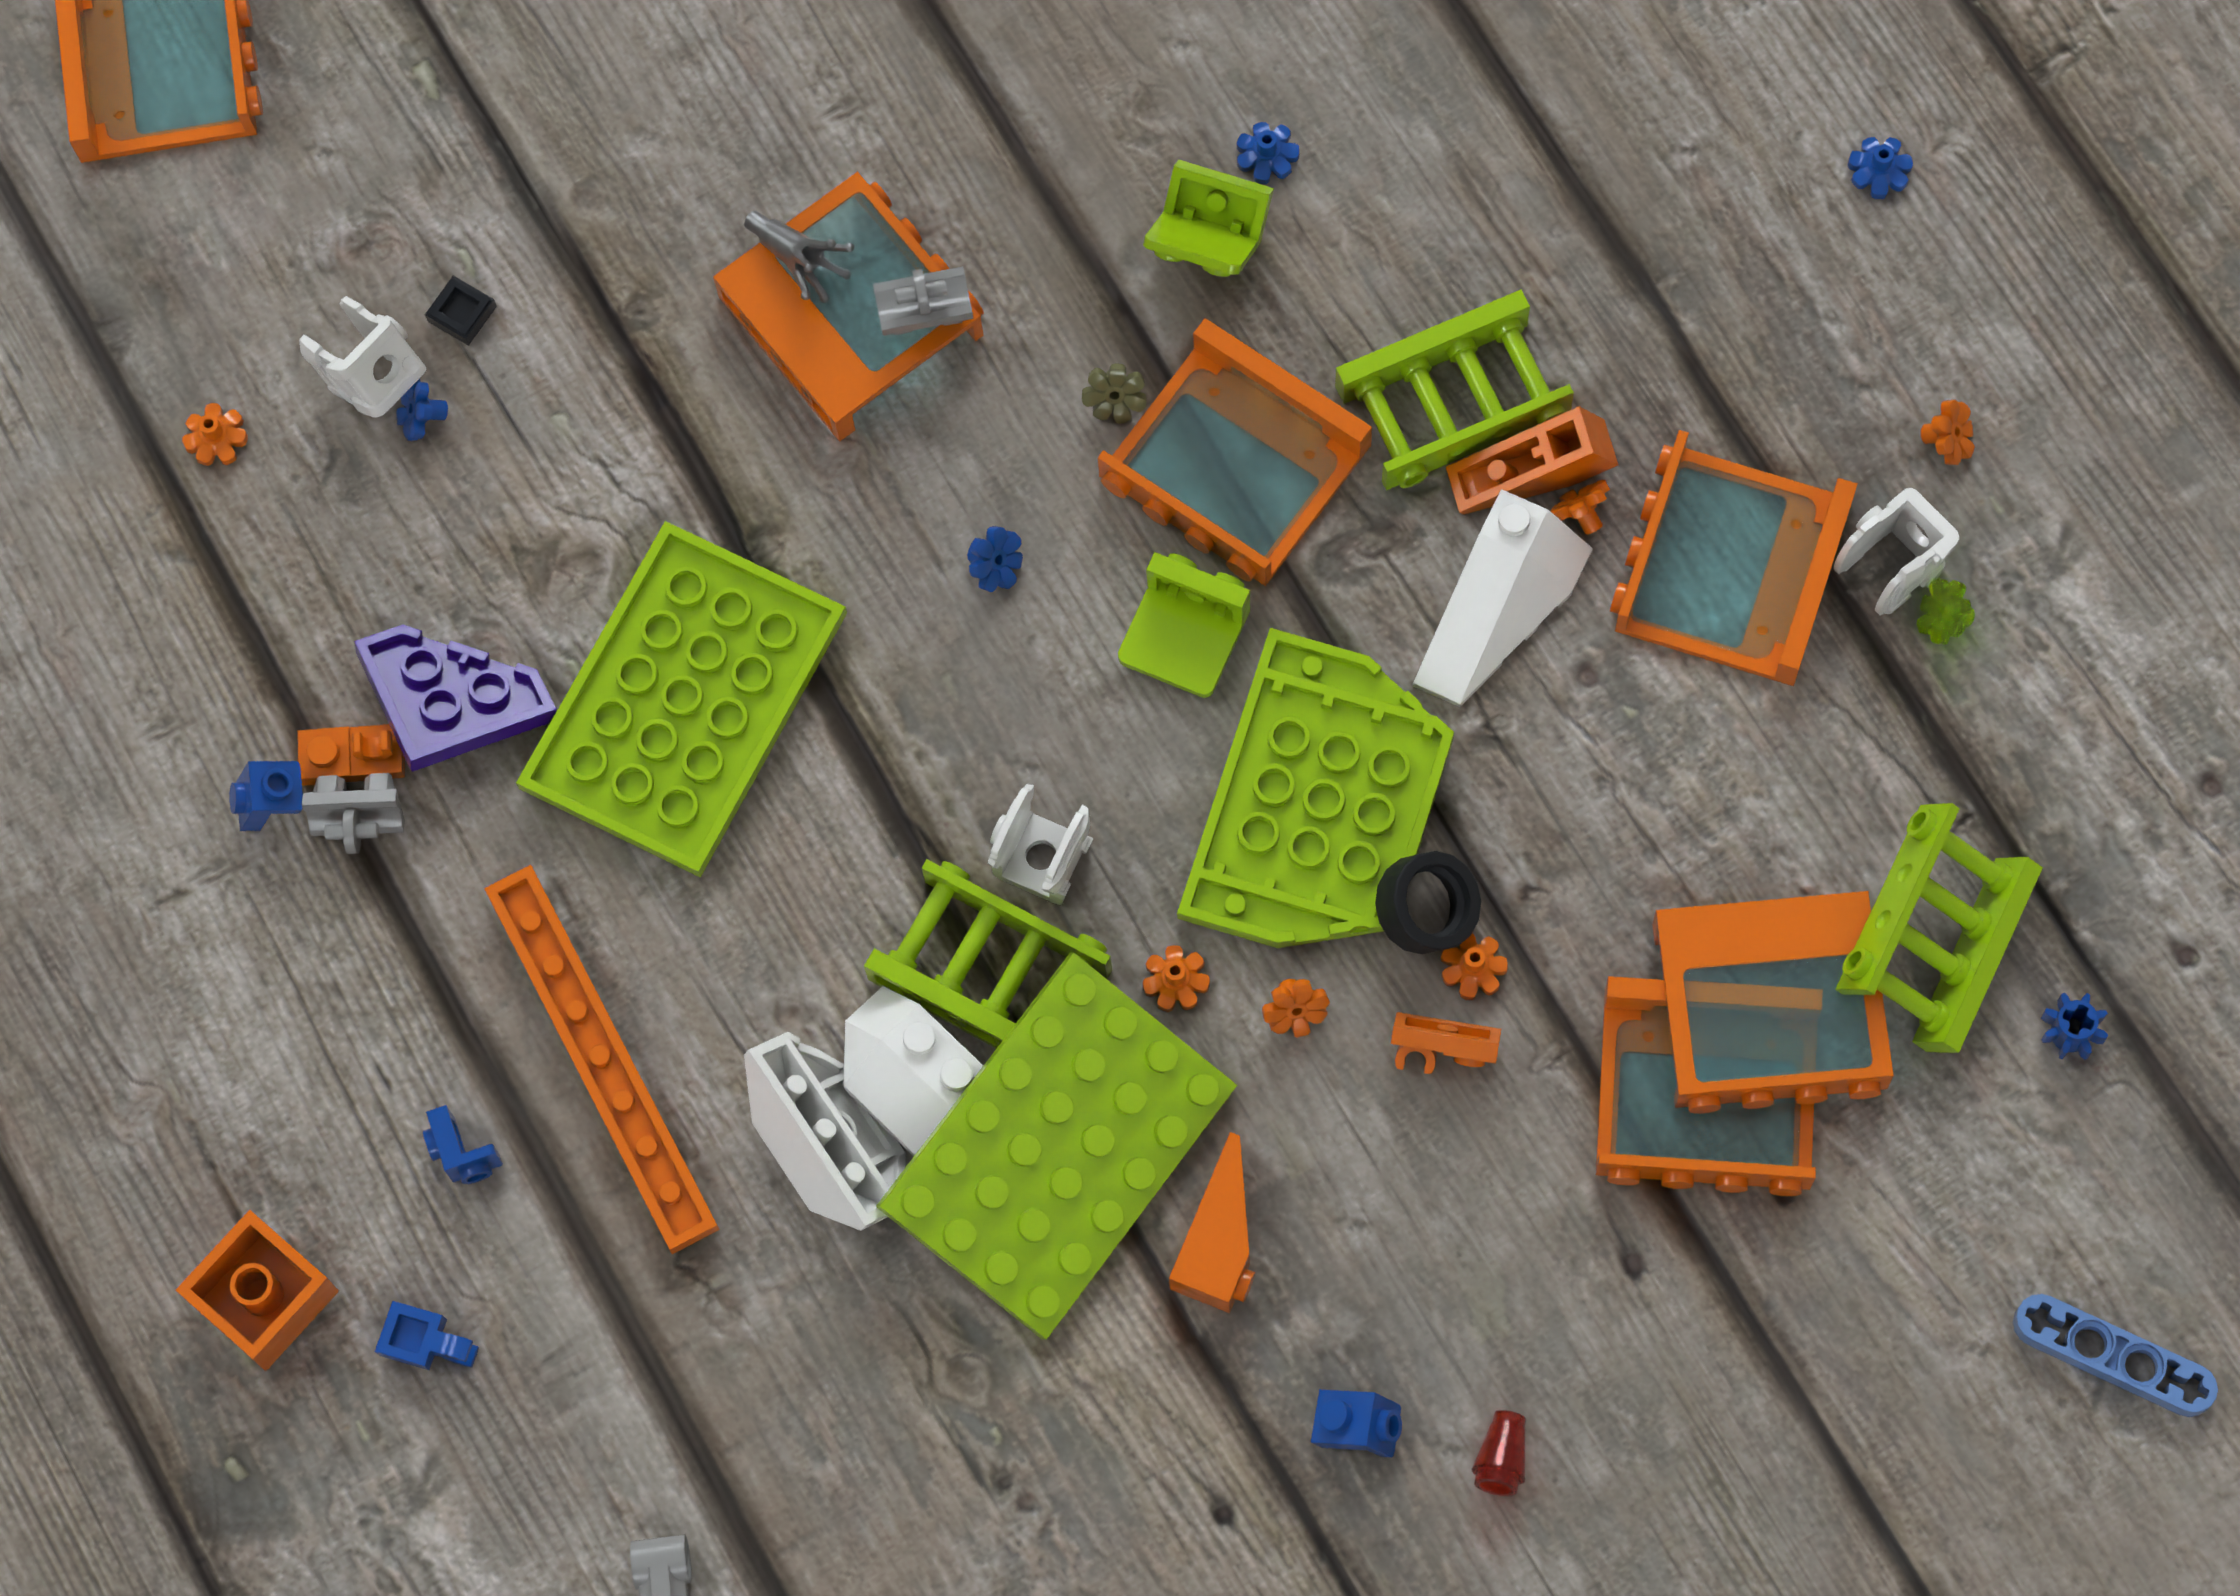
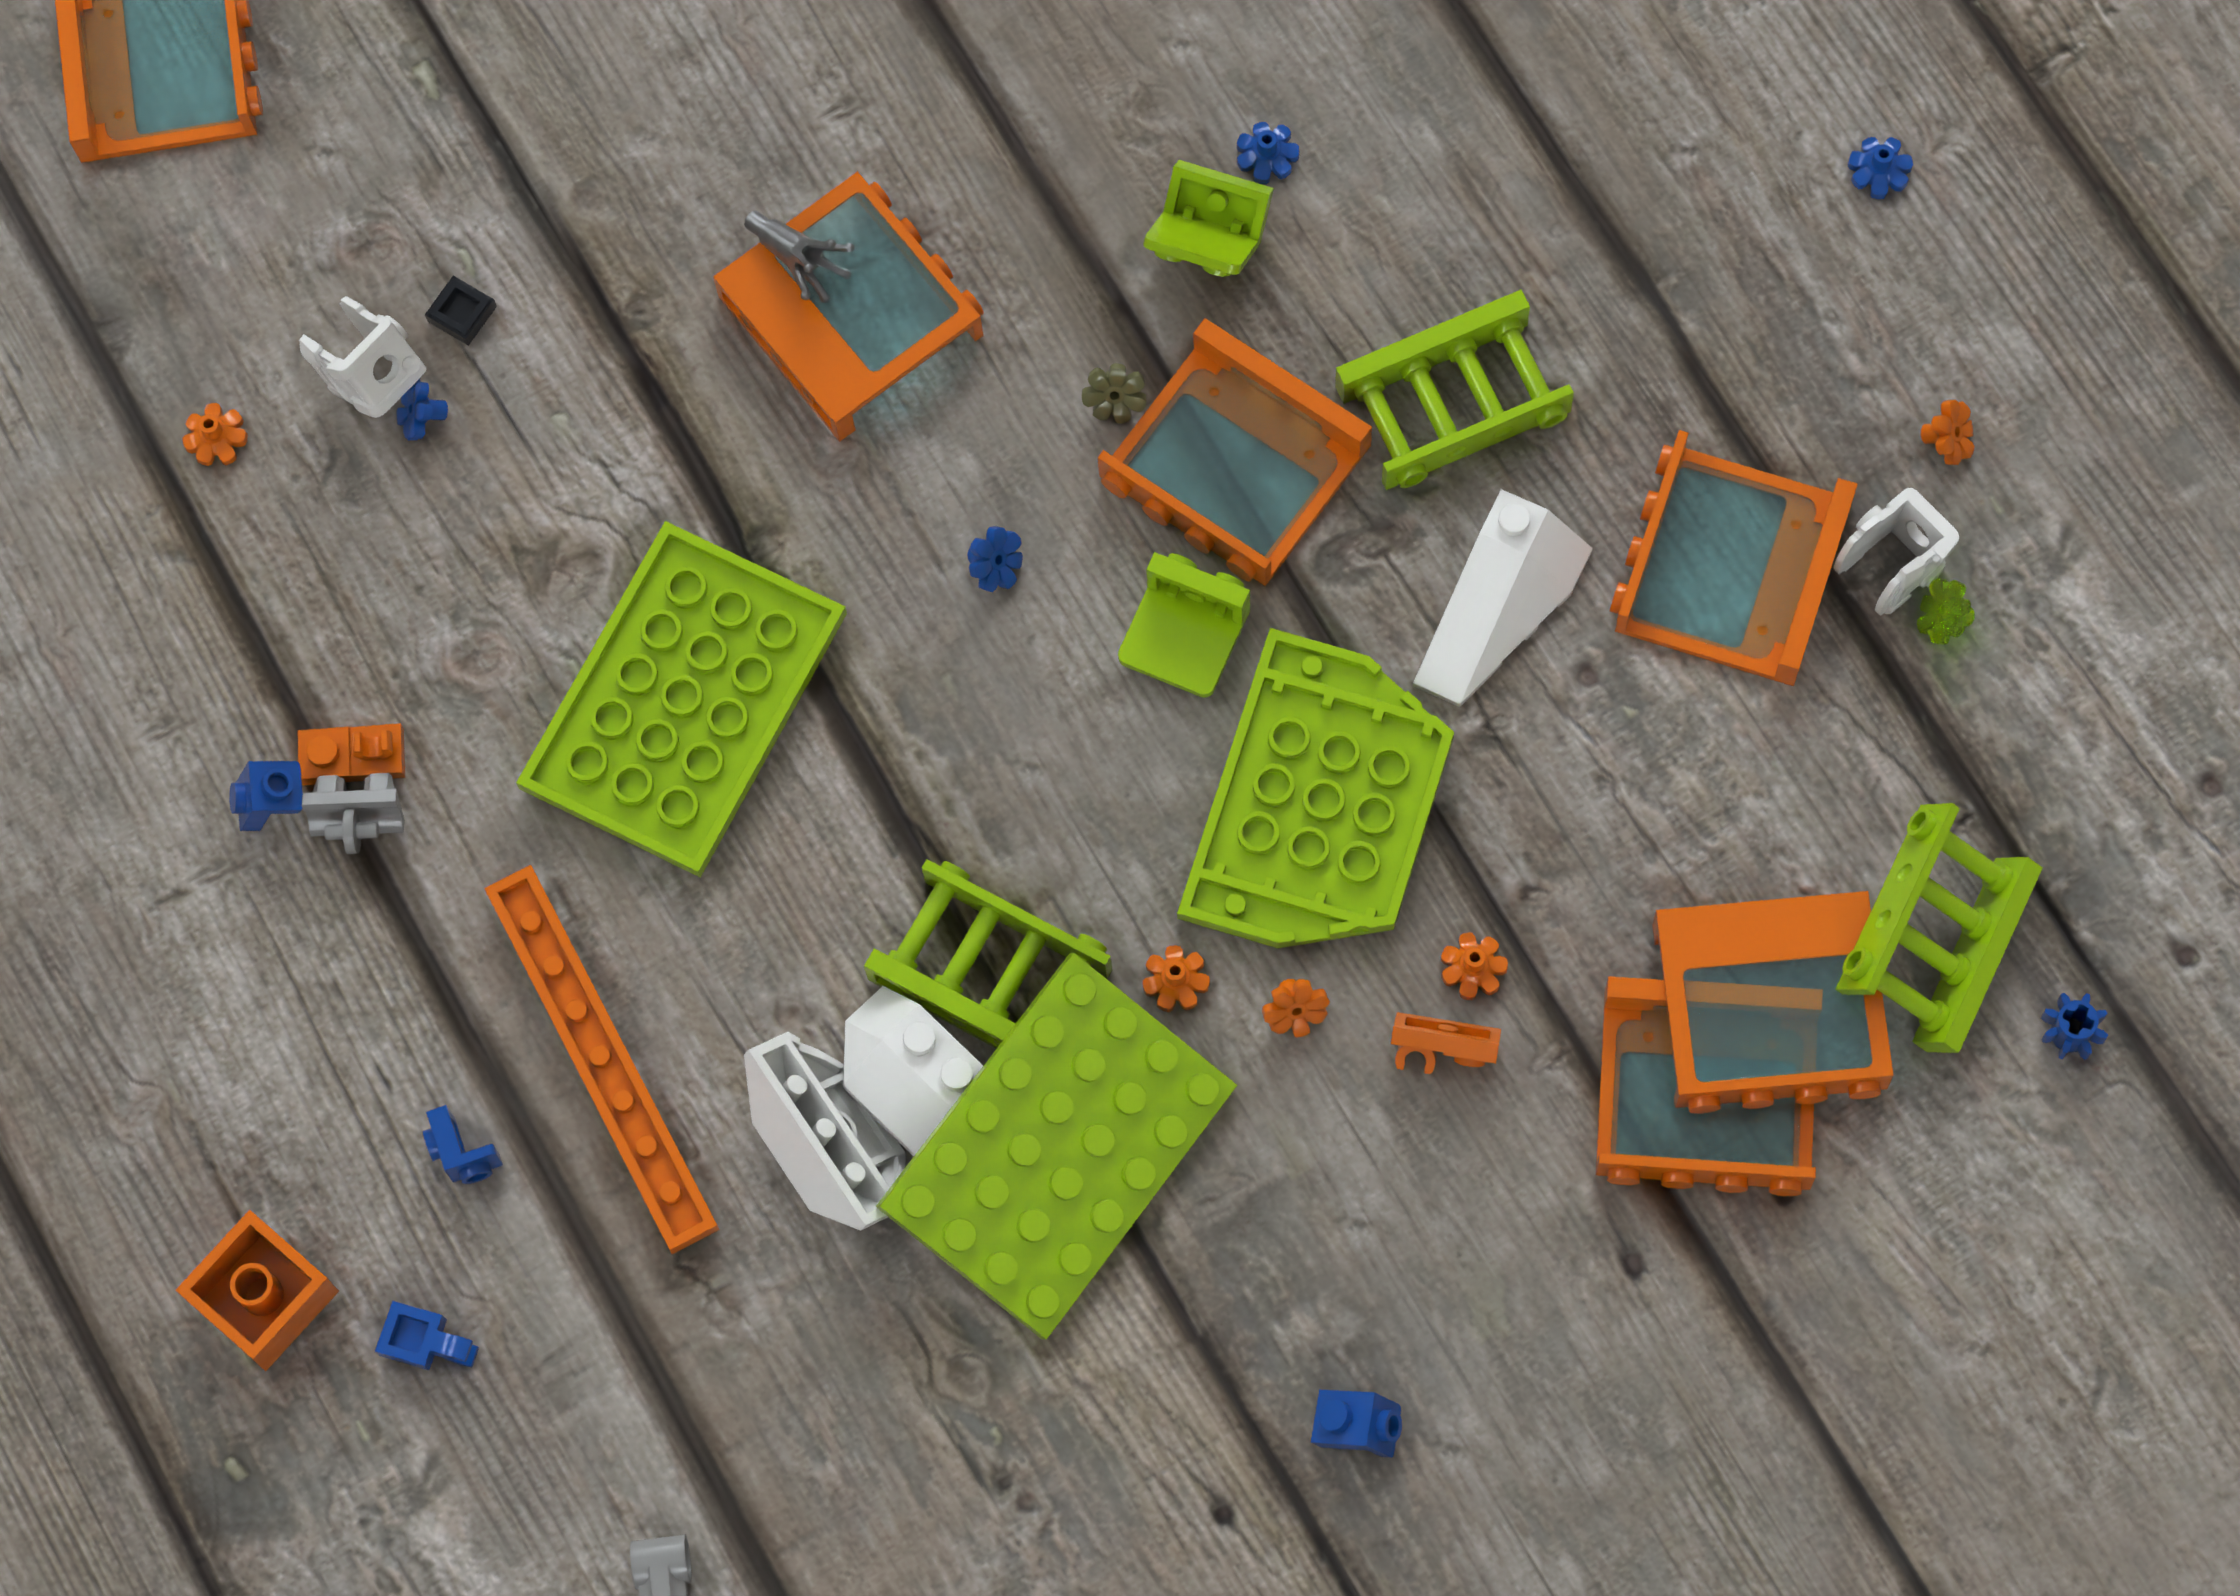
plate [354,624,557,772] -> none
light grey hips [873,266,973,336] -> none
white piece [988,784,1093,905] -> none
orange slope [1169,1132,1256,1313] -> none
black tyre [1375,851,1482,954] -> none
orange slope [1446,406,1618,515] -> none
clear red cone [1472,1410,1526,1496] -> none
orange plant [1550,479,1610,535] -> none
medium blue beam [2013,1294,2218,1417] -> none

